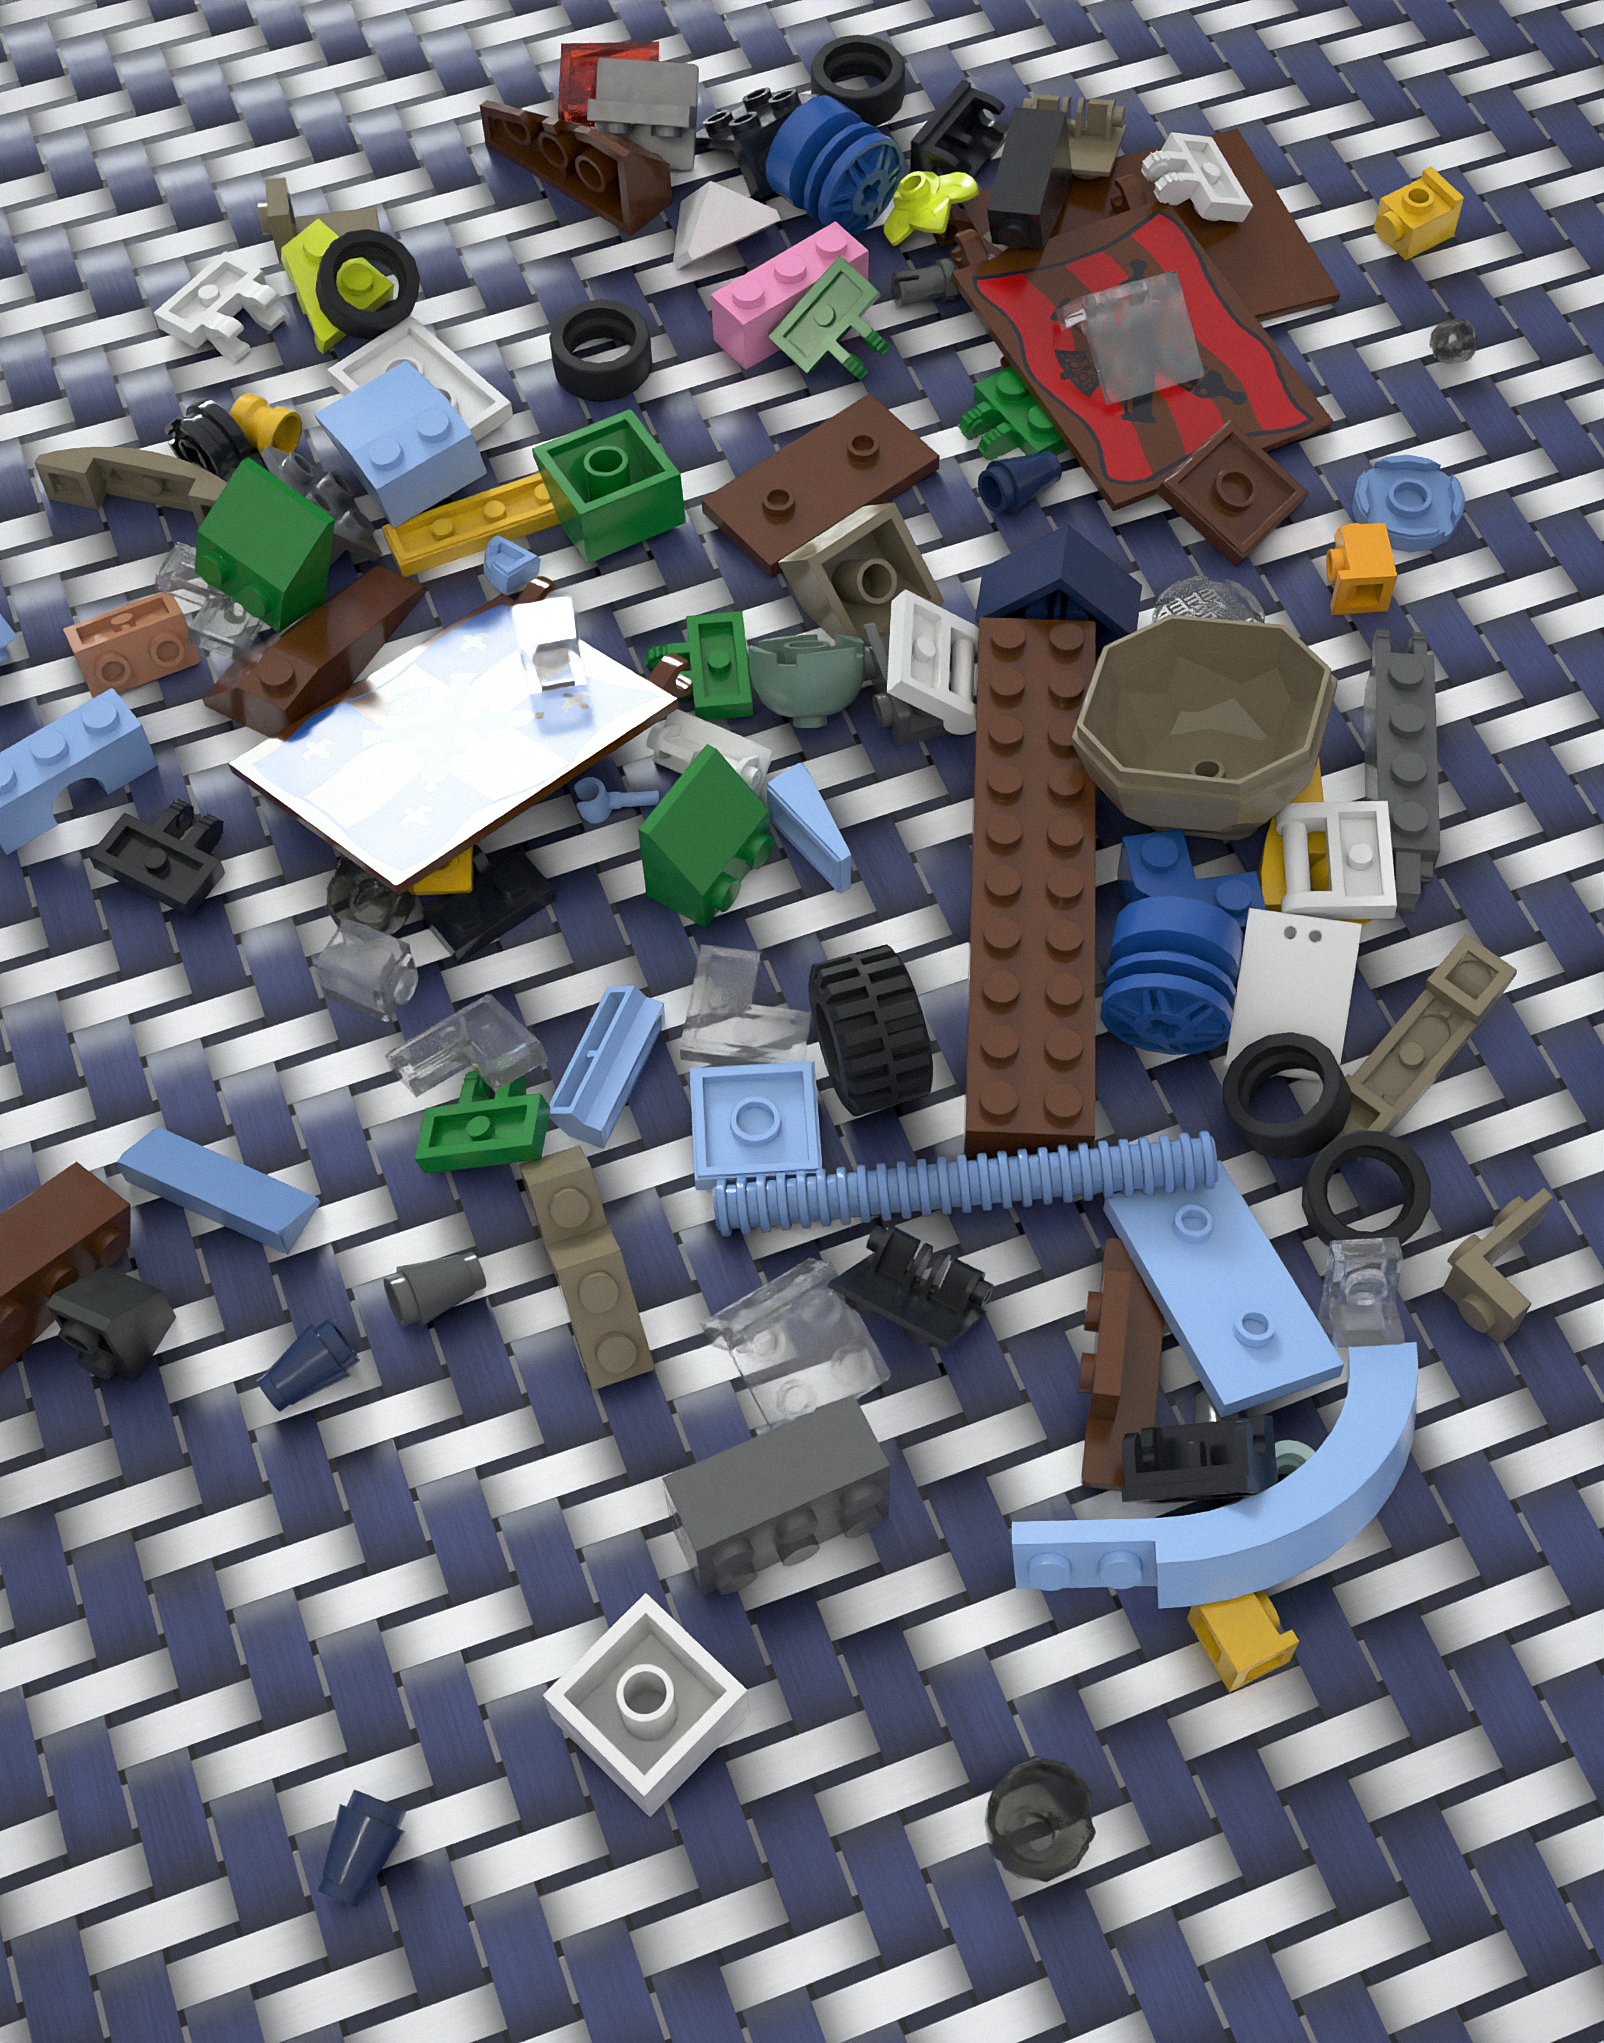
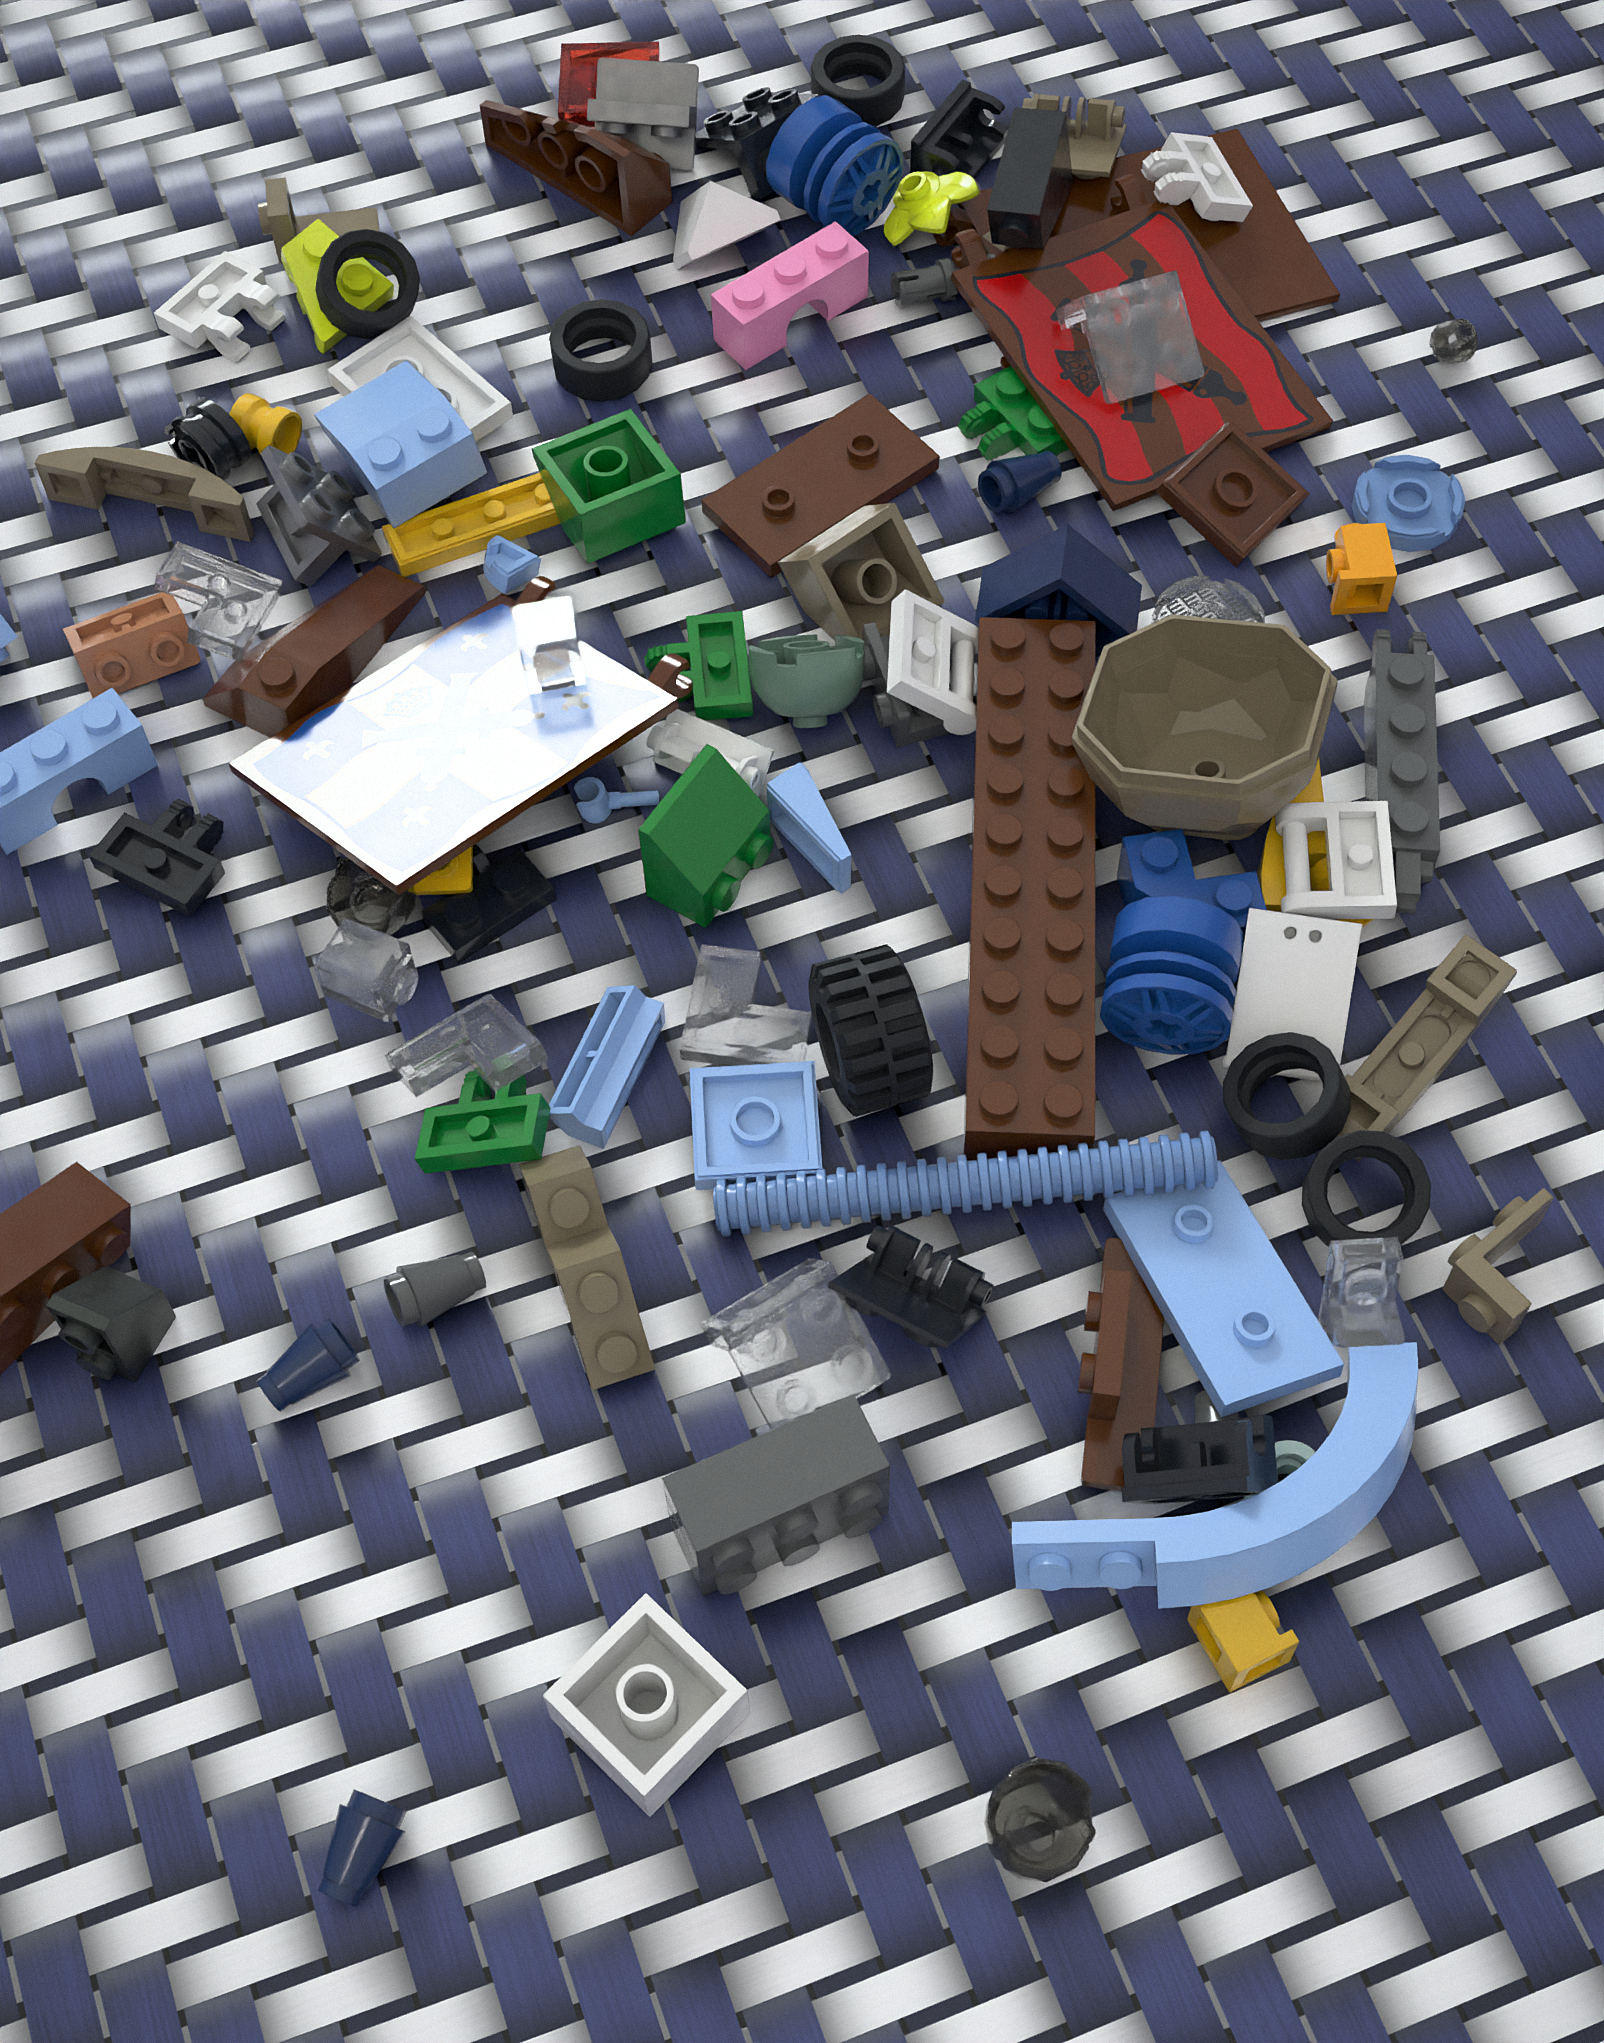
medium blue slope [116,1126,321,1255] -> none
green slope [194,457,335,633] -> none
hinge [768,255,891,381] -> none
yellow brick [1373,167,1464,261] -> none

